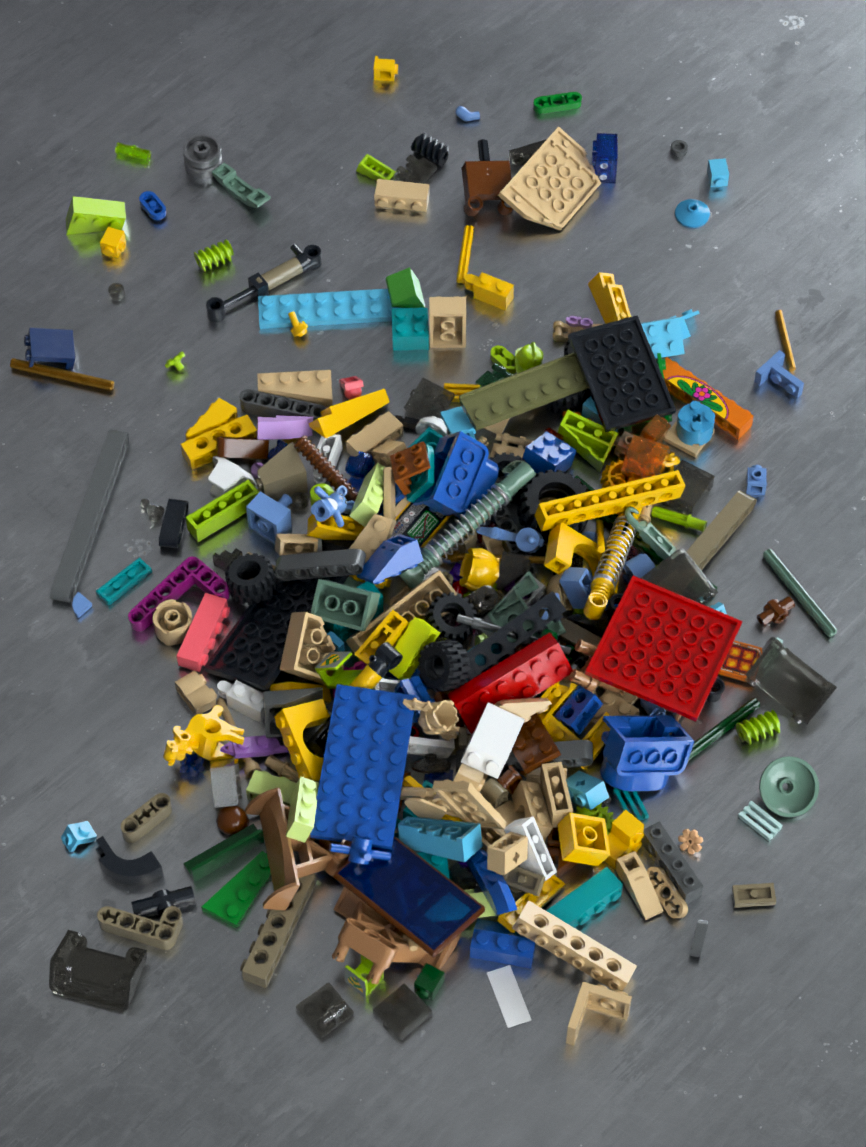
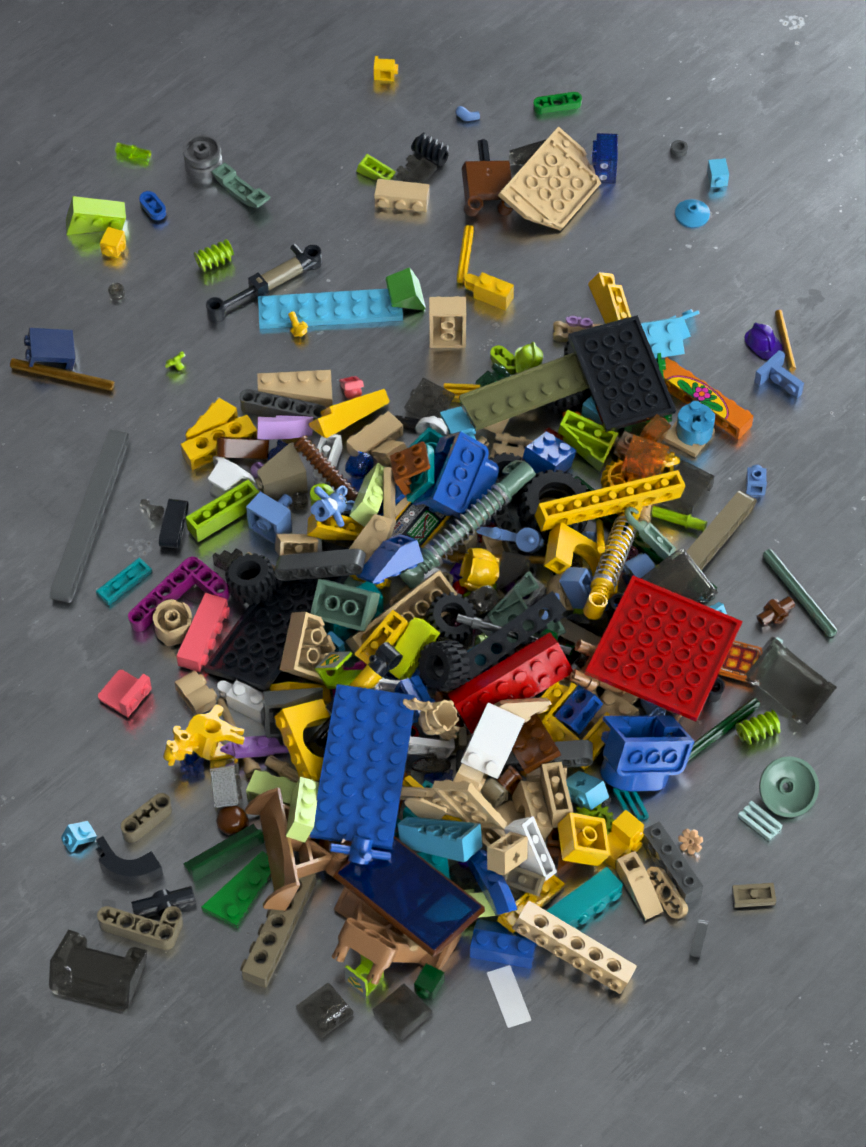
medium blue tile [72,592,92,618] -> none
teal brick [392,308,429,351] -> none
tan bracket [566,982,632,1046] -> none
none -> coral bracket [98,670,152,717]
none -> dark purple piece [744,323,783,360]

